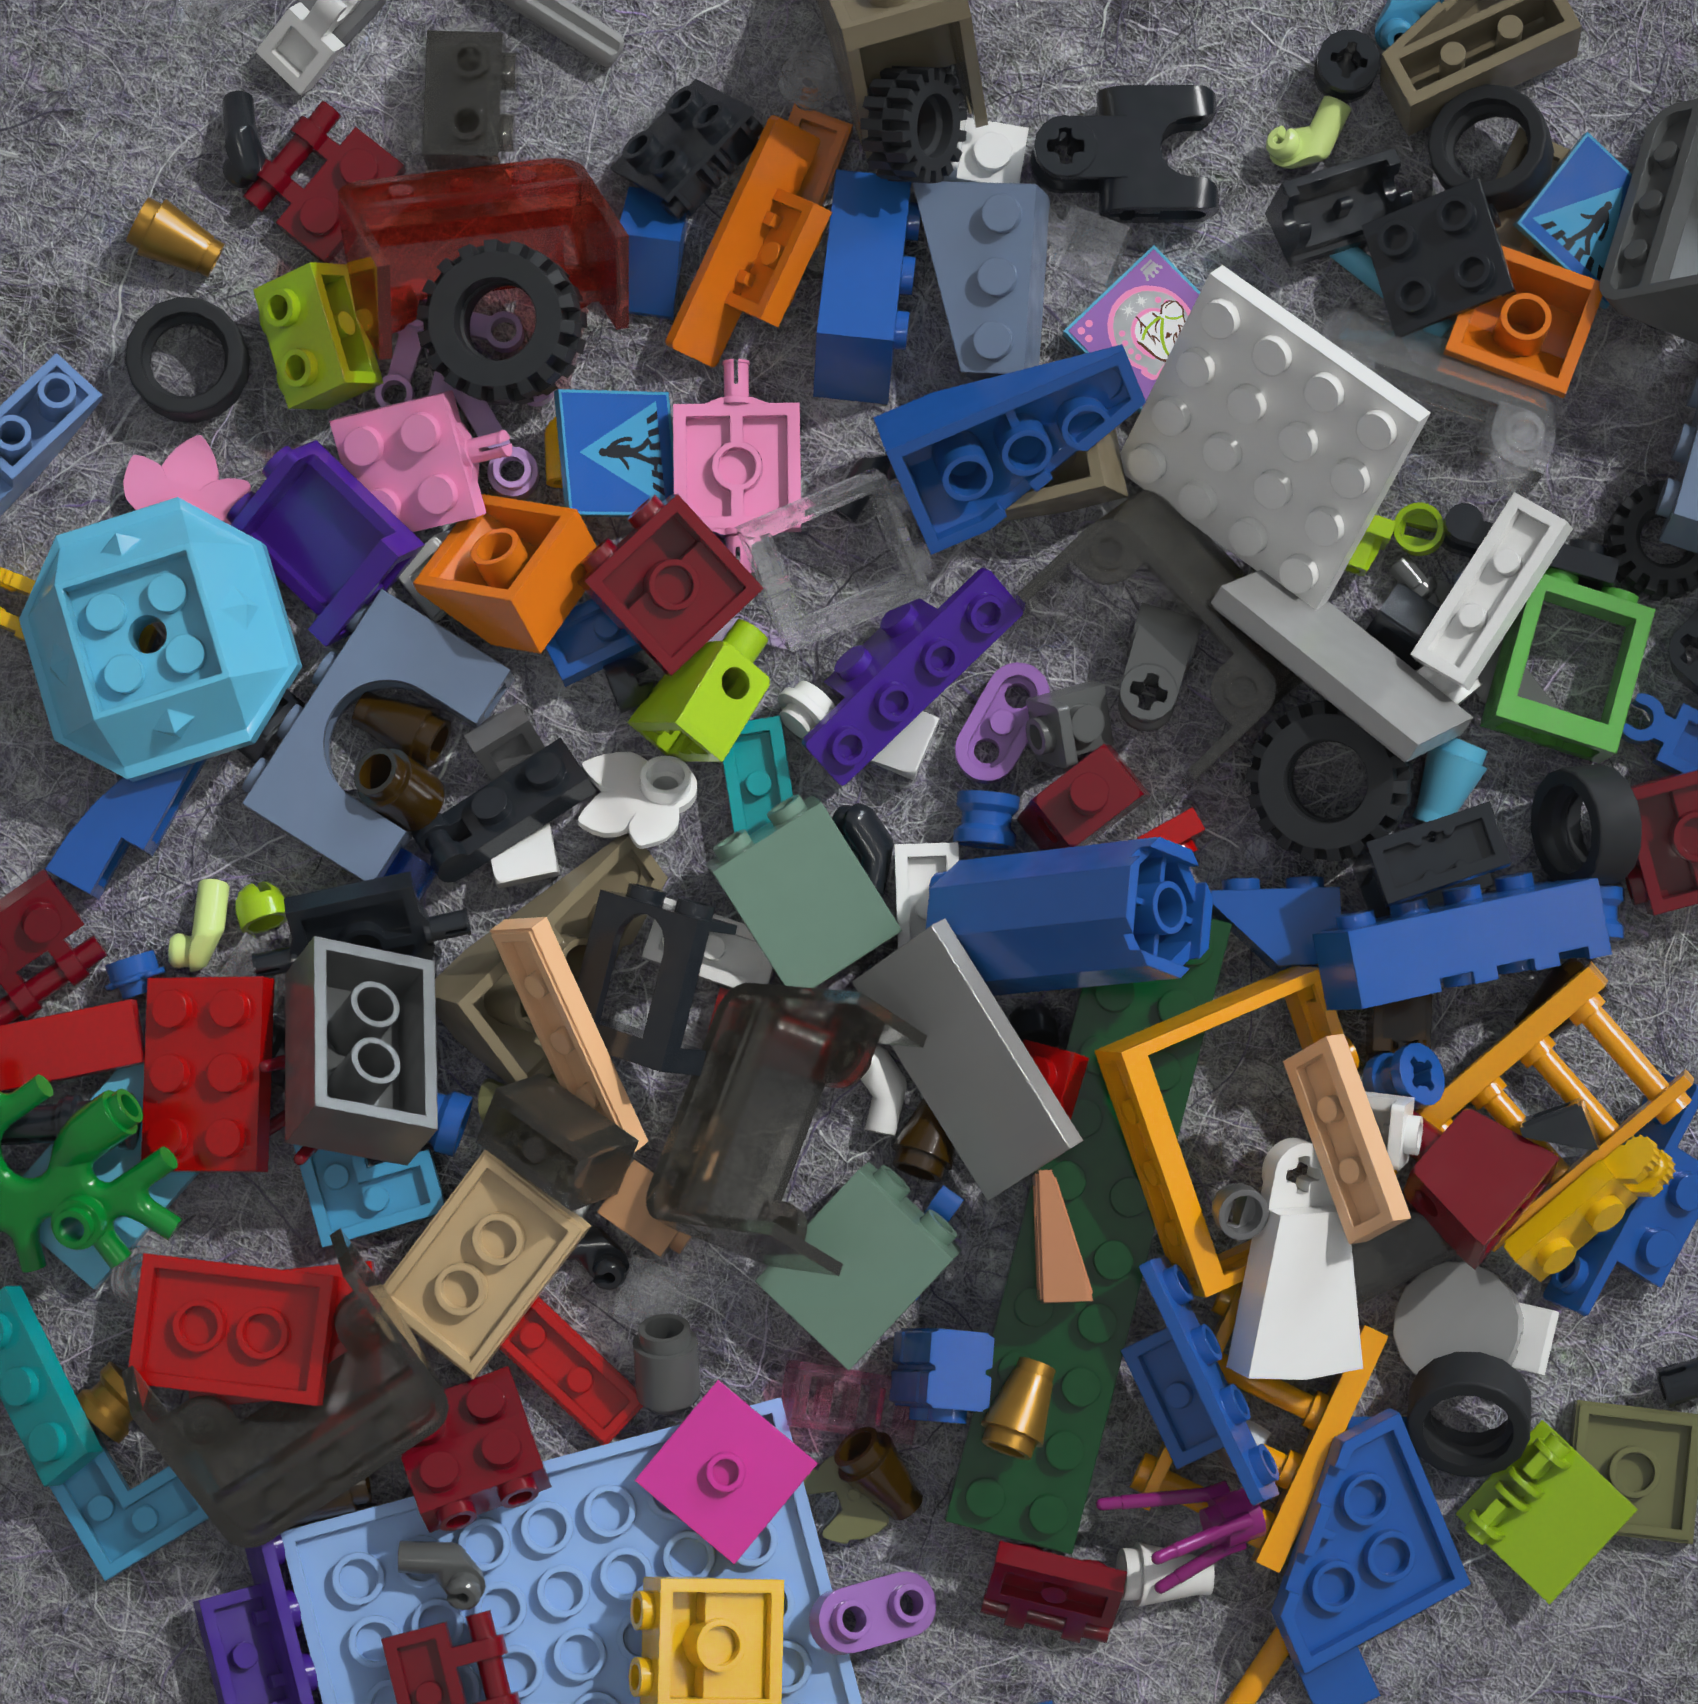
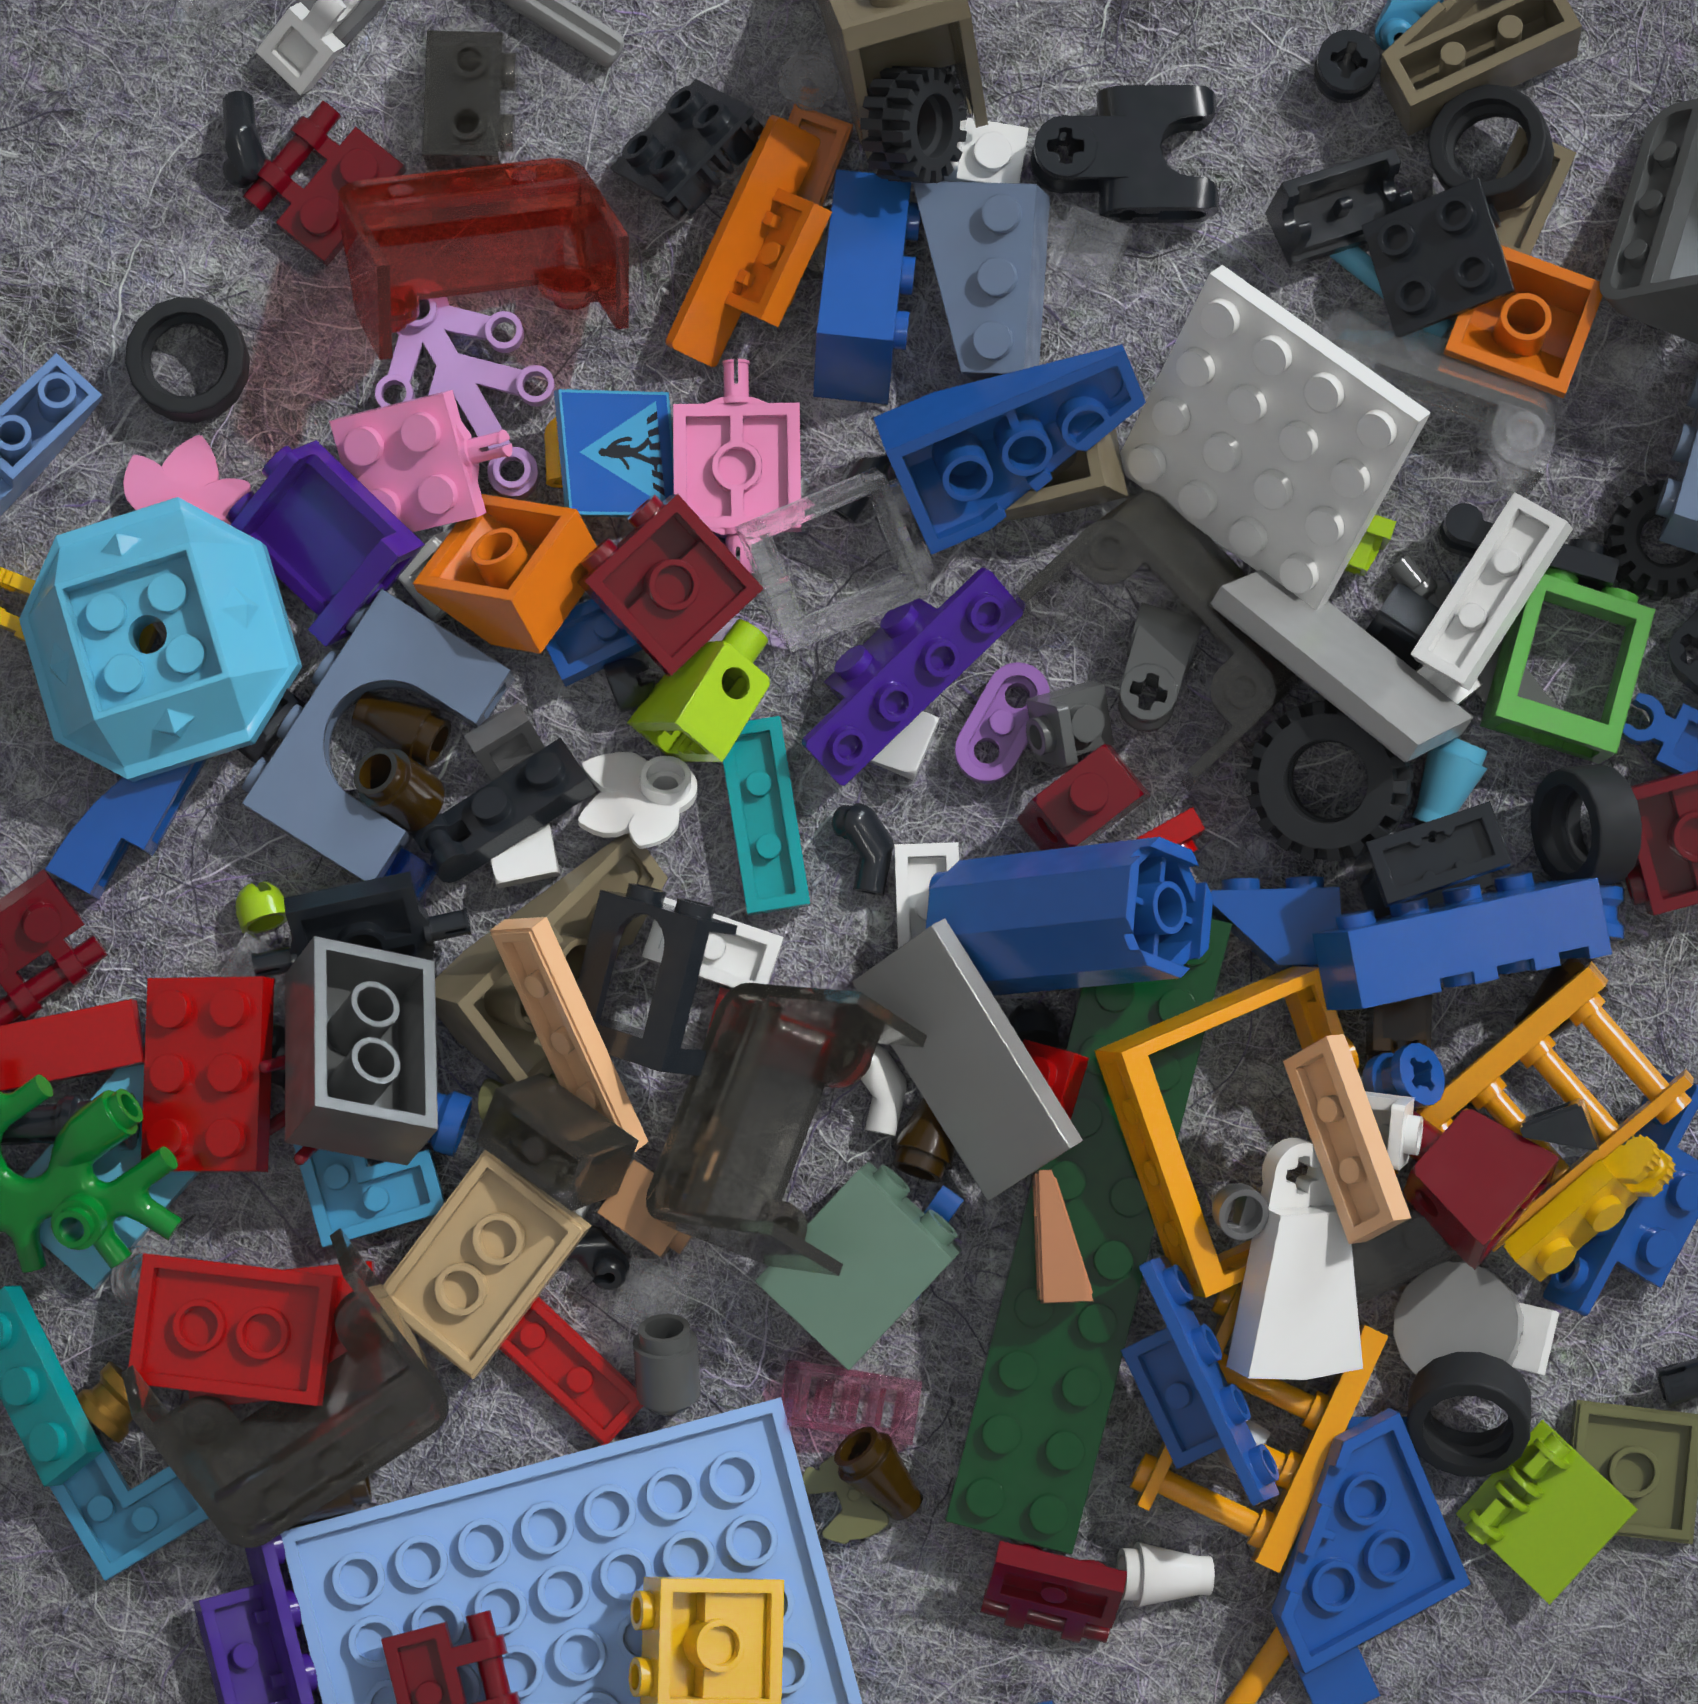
blue plate [104,950,166,1000] -> none
pearl gold cone [126,197,225,277] -> none
yellowish green arm [168,879,230,972] -> none
lime brick [253,262,384,410] -> none
dark red plate [387,1366,552,1533] -> none
dark grey arm [398,1541,486,1610] -> none
black tyre [416,239,588,406] -> none
blue slope [611,187,689,320] -> none
dark pink plate [634,1380,818,1564] -> none
sand green panel [706,794,902,1001] -> none
white plate [777,681,836,738] -> none
medium lavender plate [809,1571,936,1655] -> none
blue brick [889,1328,995,1424] -> none
blue wheel [953,790,1020,850] -> none
pearl gold cone [981,1357,1056,1460] -> none
tile [1063,245,1200,413] -> none
magenta plant [1096,1480,1266,1594] -> none
yellowish green arm [1266,96,1352,169] -> none
lime hinge [1393,502,1445,556] -> none
piece [1513,132,1632,309] -> none

